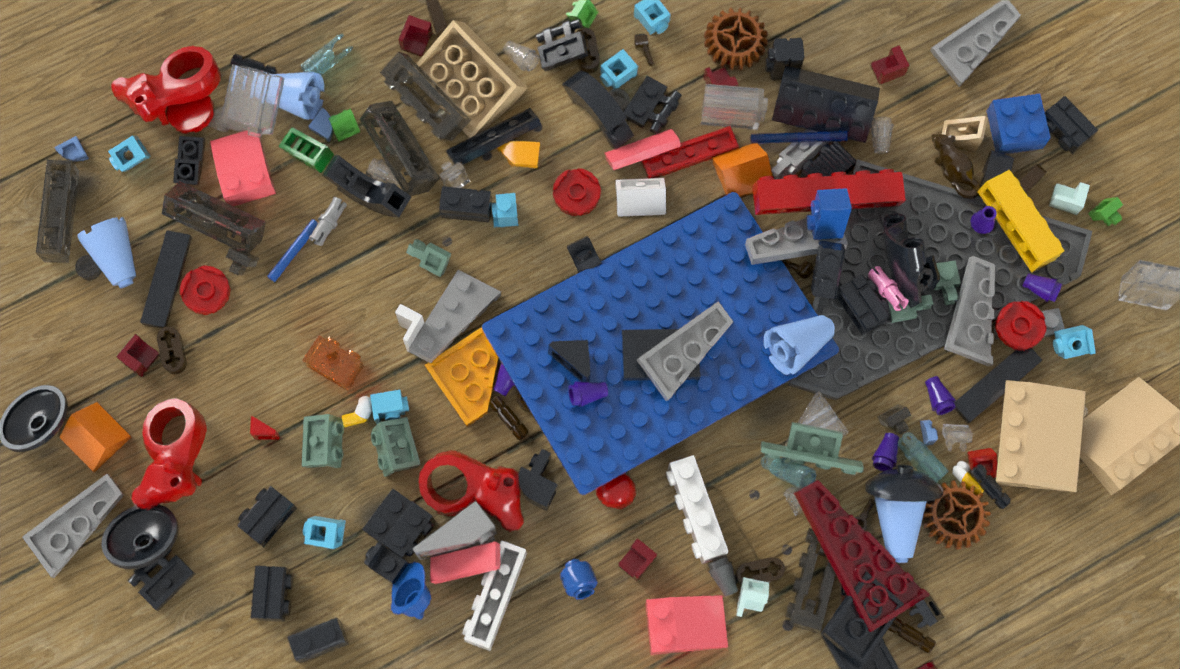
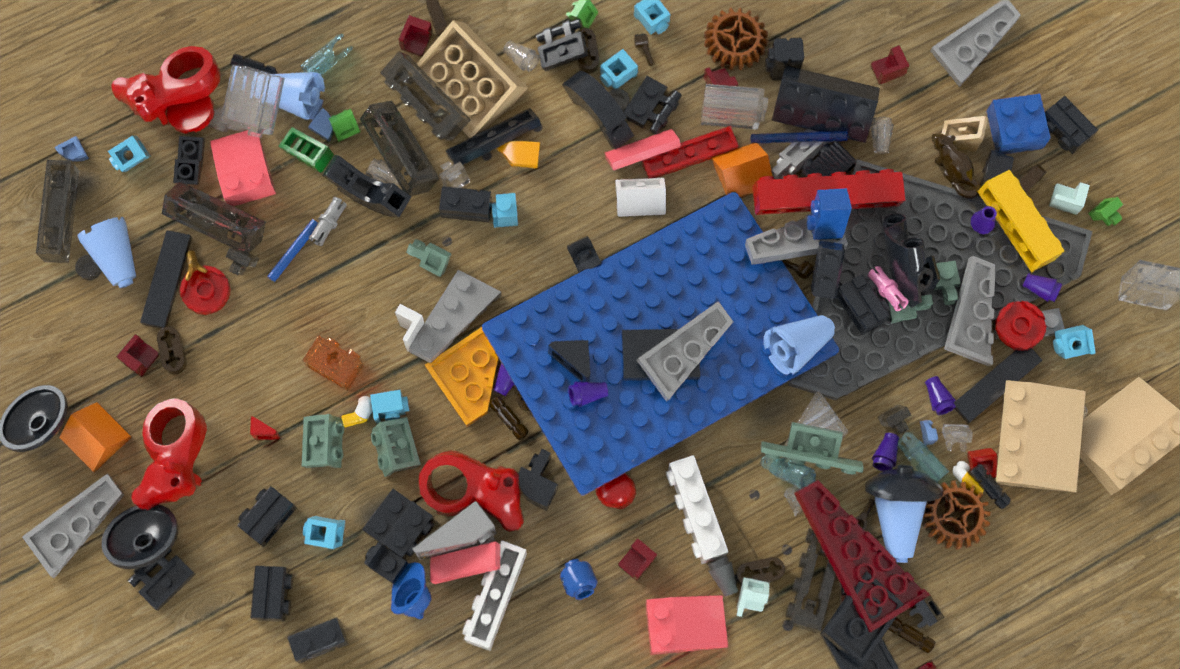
red tile [553,168,601,216] -> none
none -> pearl gold bar [185,250,207,281]

